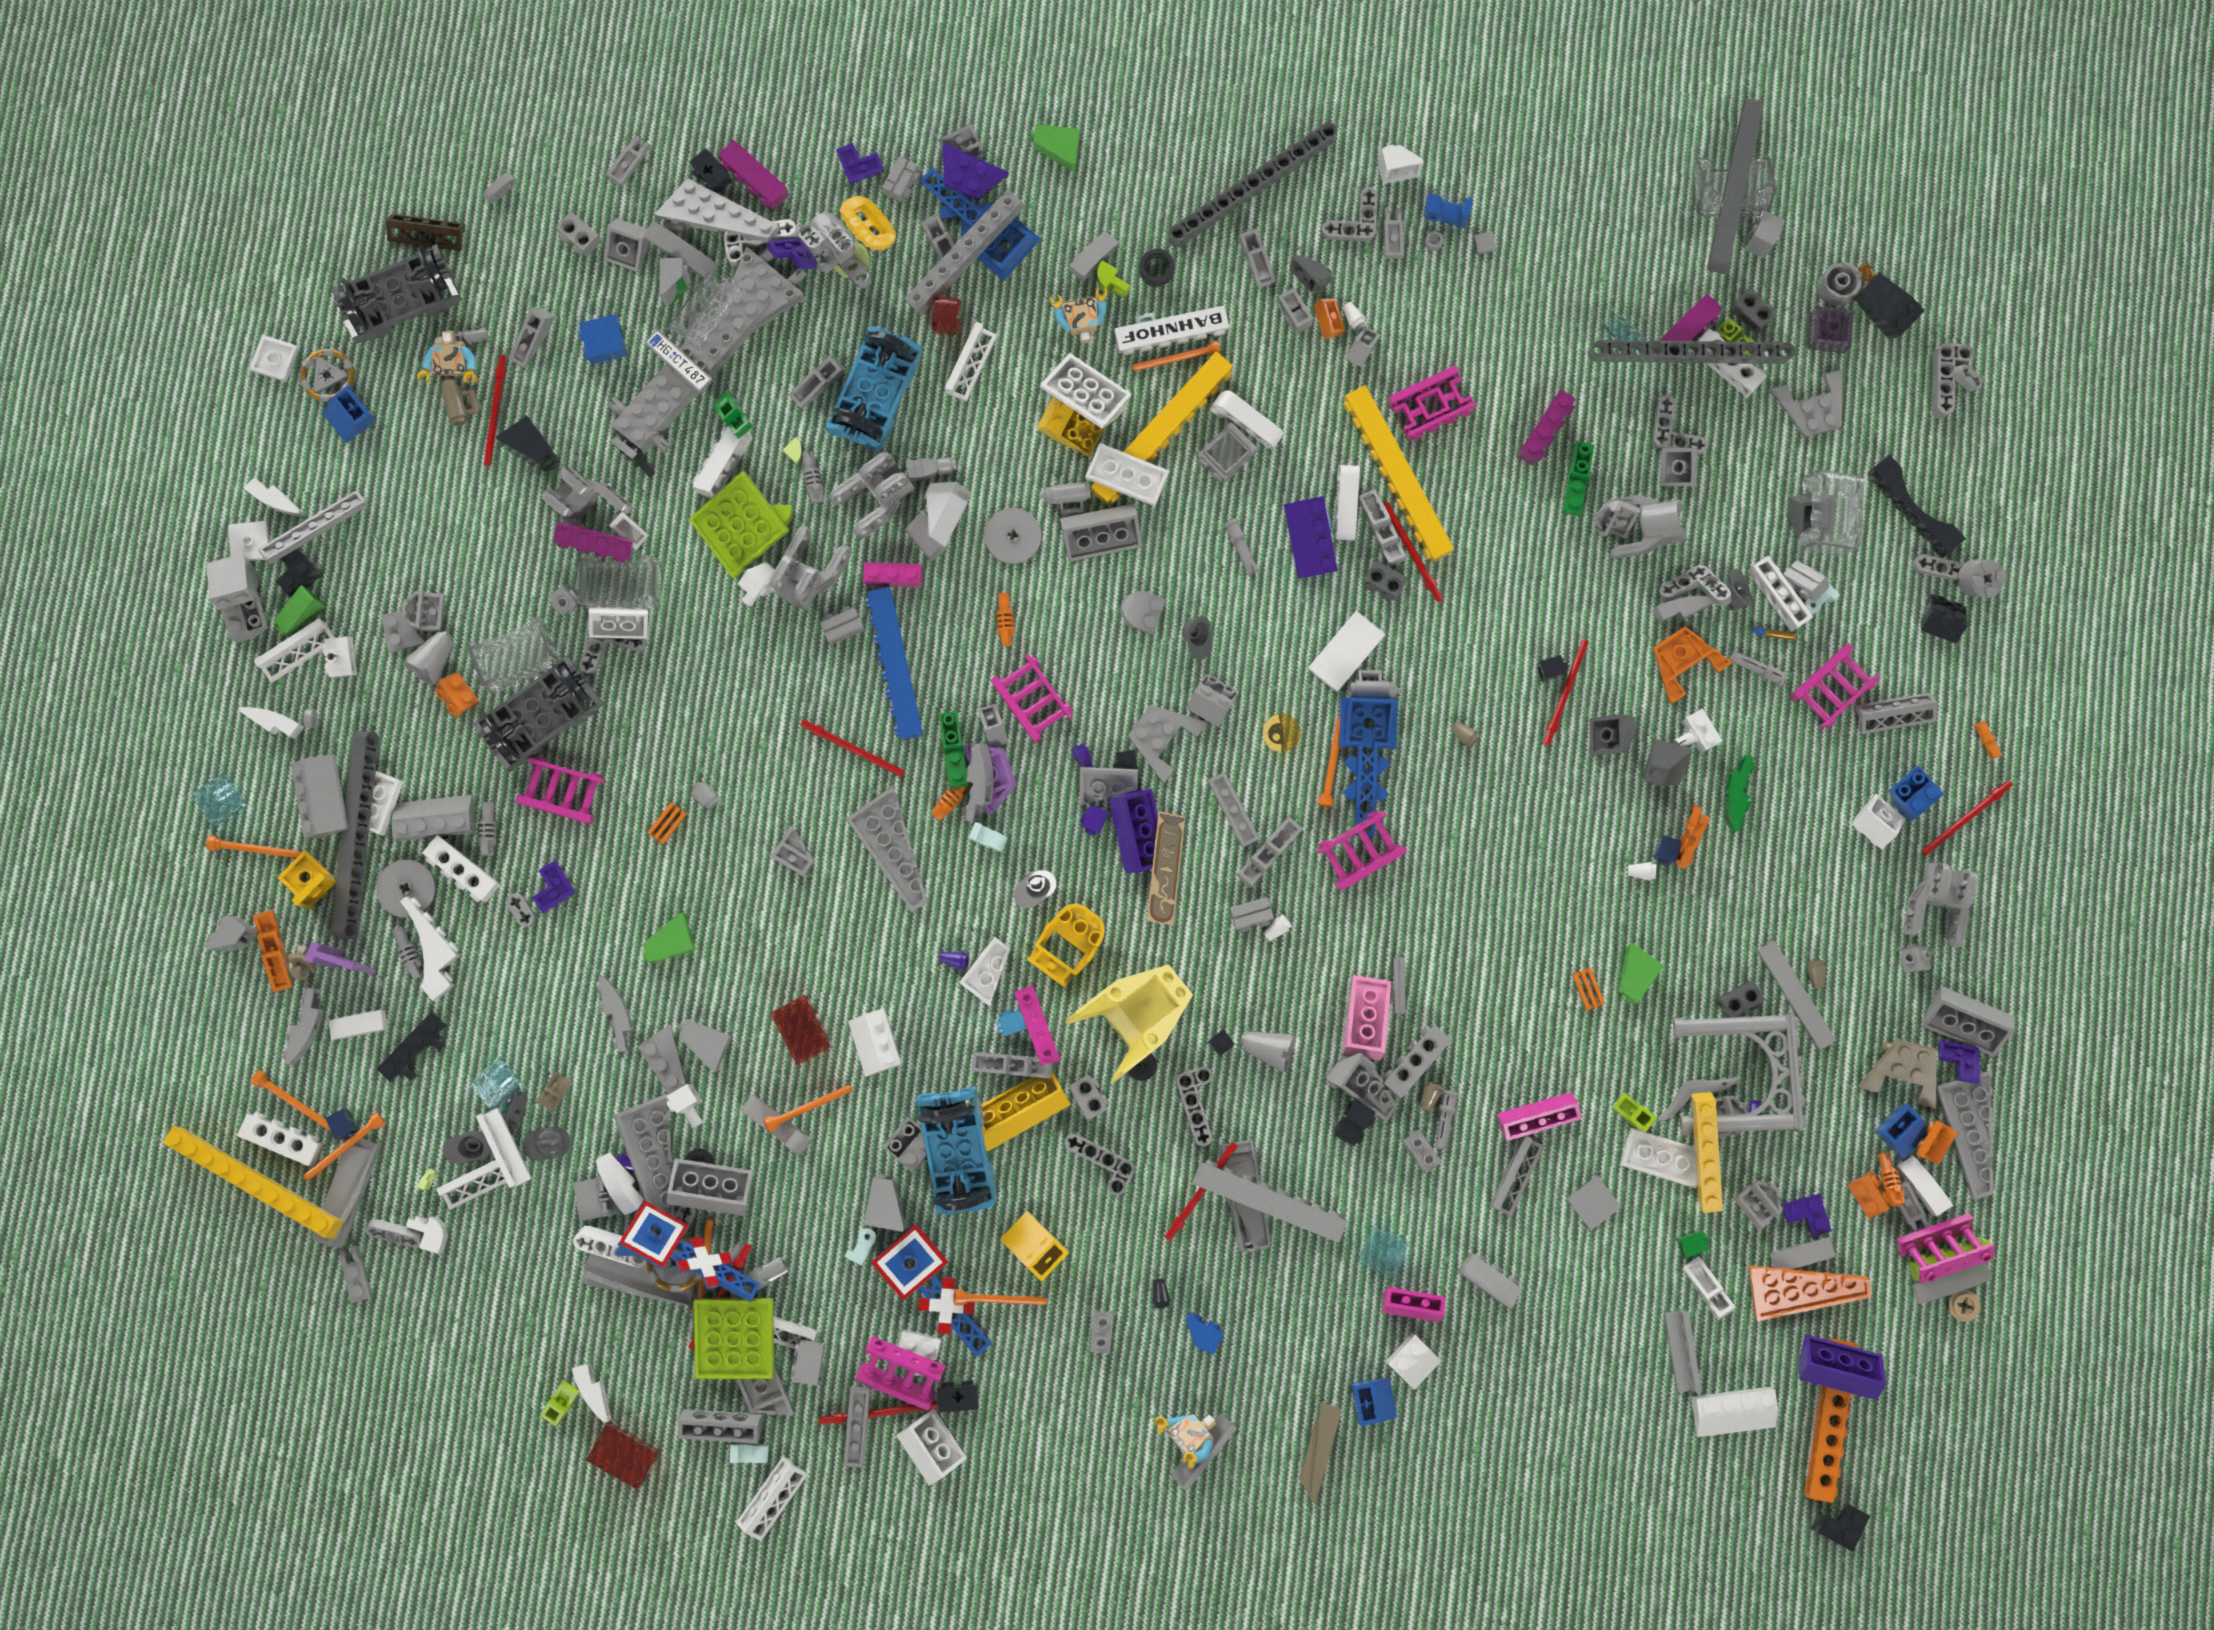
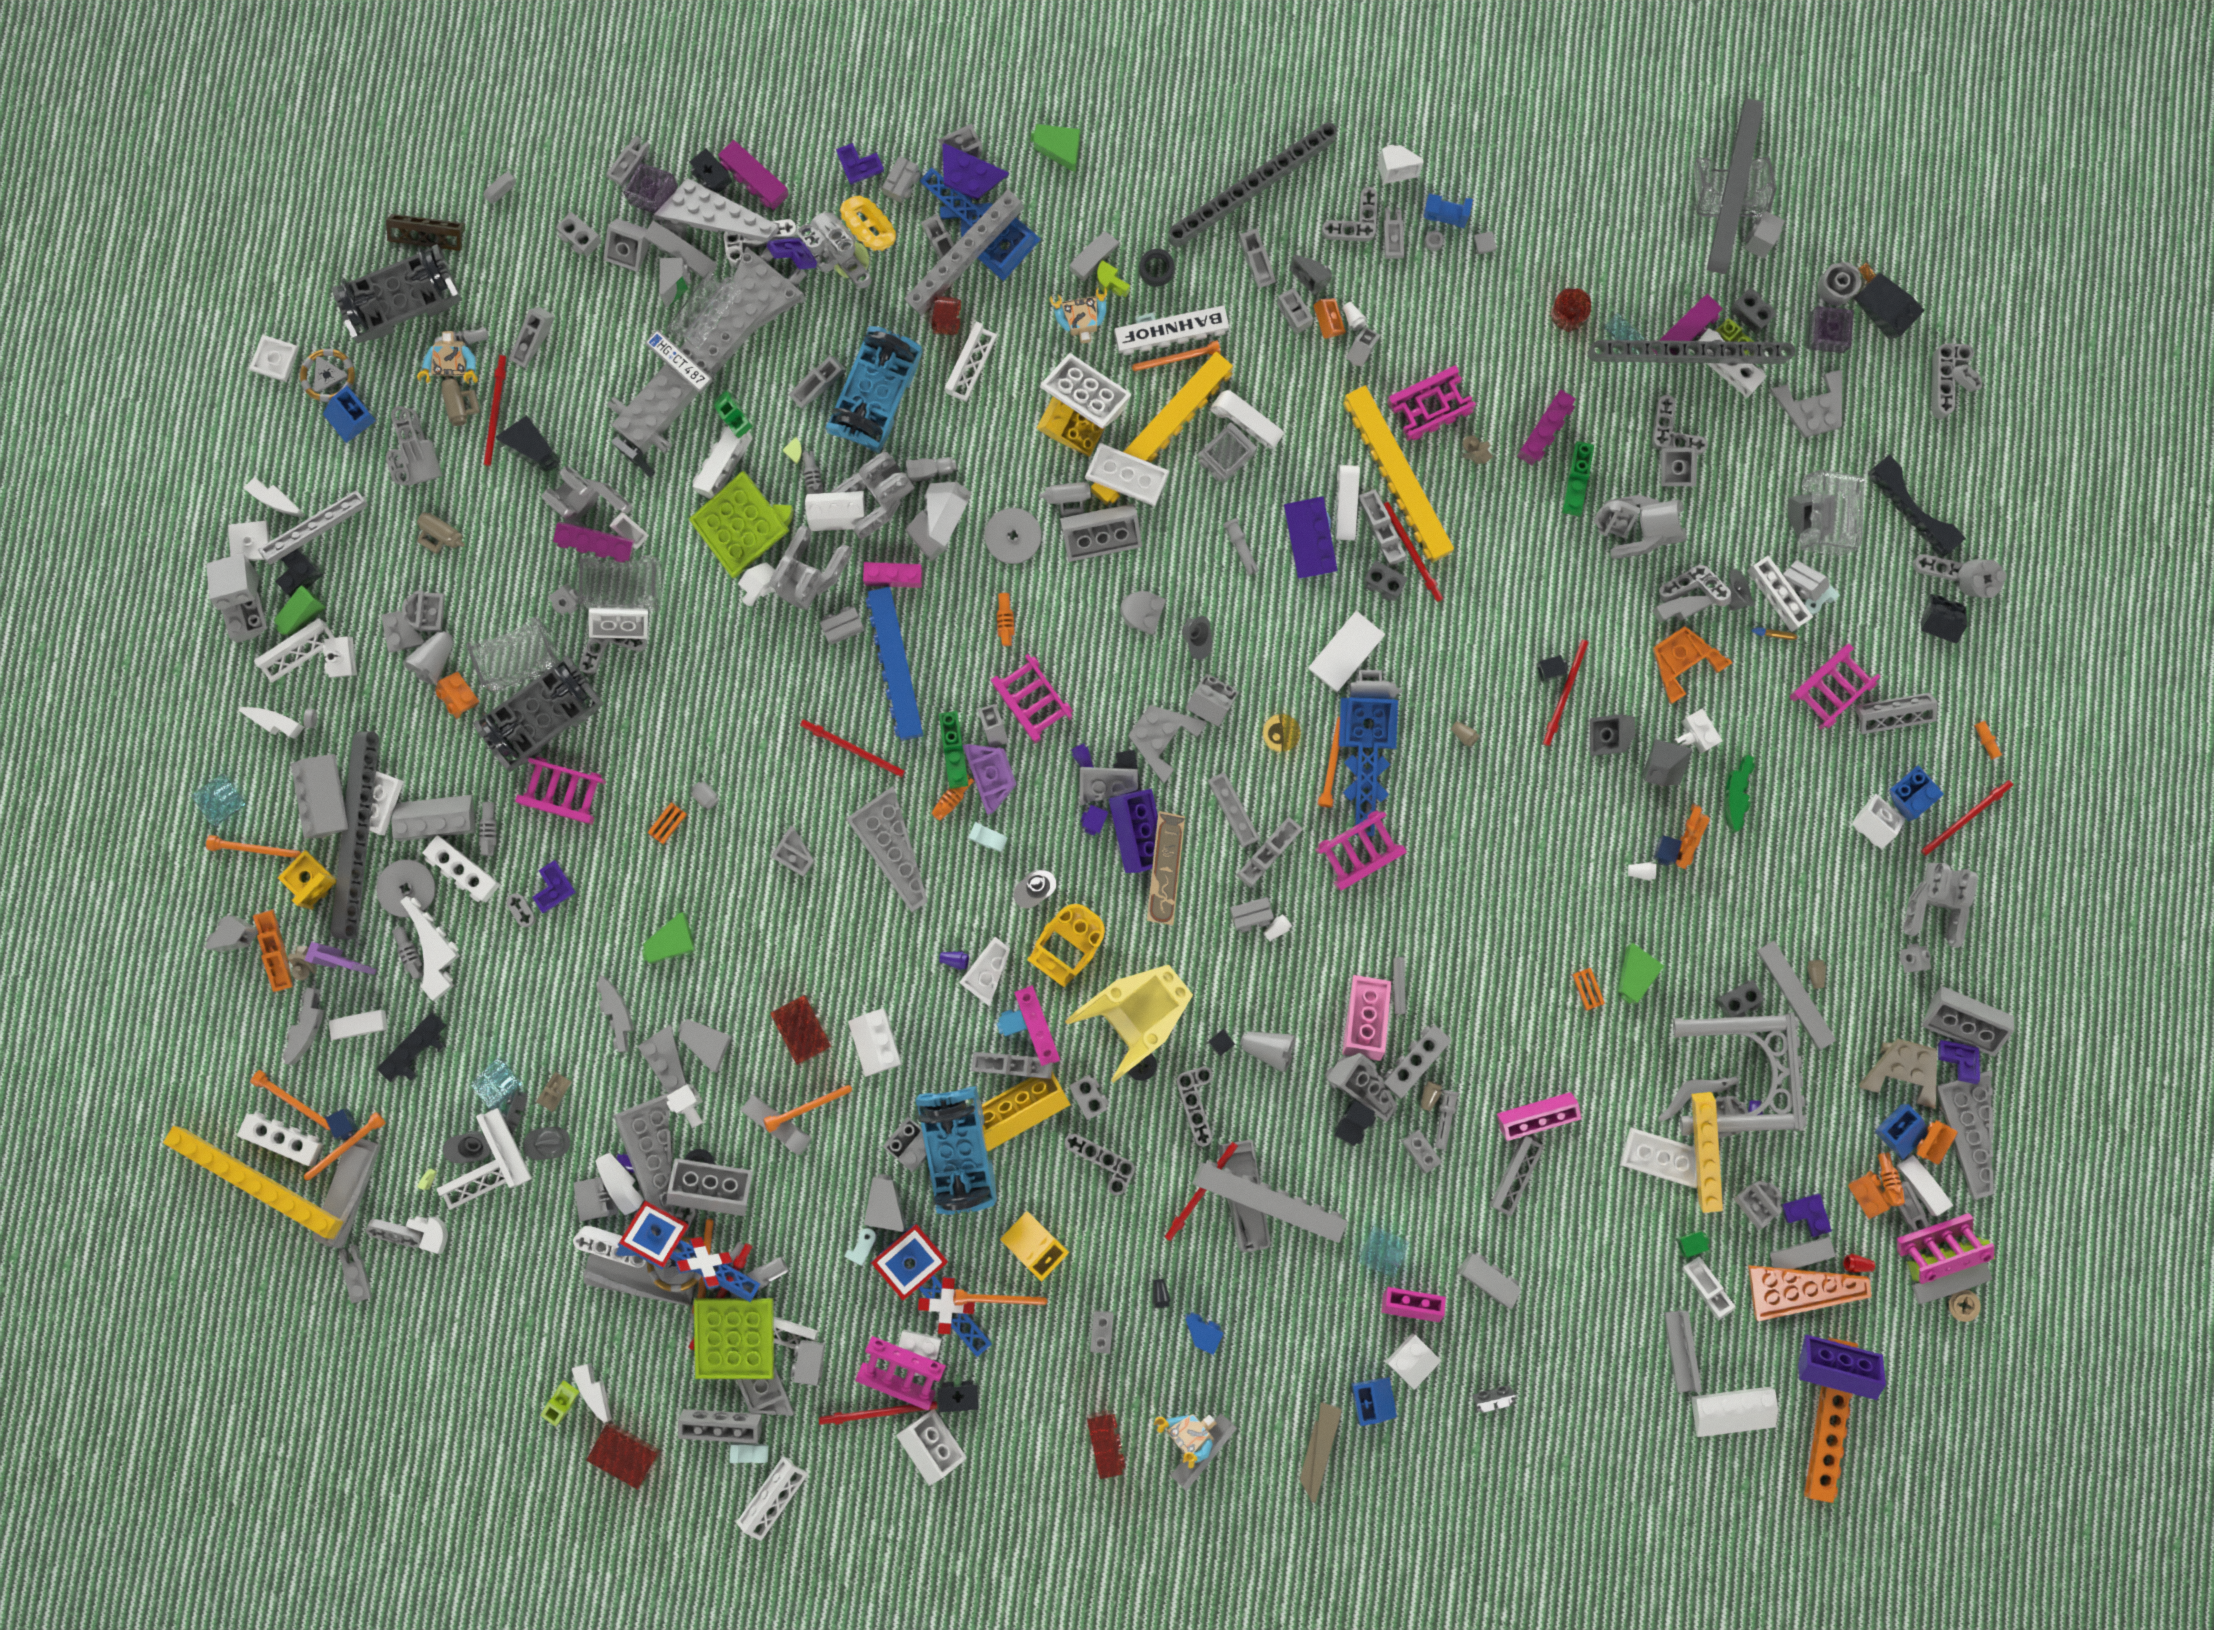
blue piece [578,314,628,364] -> none
light grey tile [843,1386,870,1468] -> none
light grey slope [965,743,994,822] -> none
light grey tile [1566,1175,1622,1231] -> none
lime brick [1611,1092,1657,1133] -> none
light grey pin [1729,650,1788,687] -> none
black brick [1810,1503,1870,1552] -> none
none -> light grey piece [386,406,443,486]
none -> dark tan piece [417,512,465,554]
none -> clear purple brick [623,162,679,214]
none -> white slope [805,491,866,531]
none -> clear red brick [1087,1410,1126,1479]
none -> dark tan hips [1462,436,1493,465]
none -> dark grey hinge [1472,1385,1515,1413]
none -> clear red brick [1550,288,1592,332]
none -> red cone [1843,1253,1875,1273]

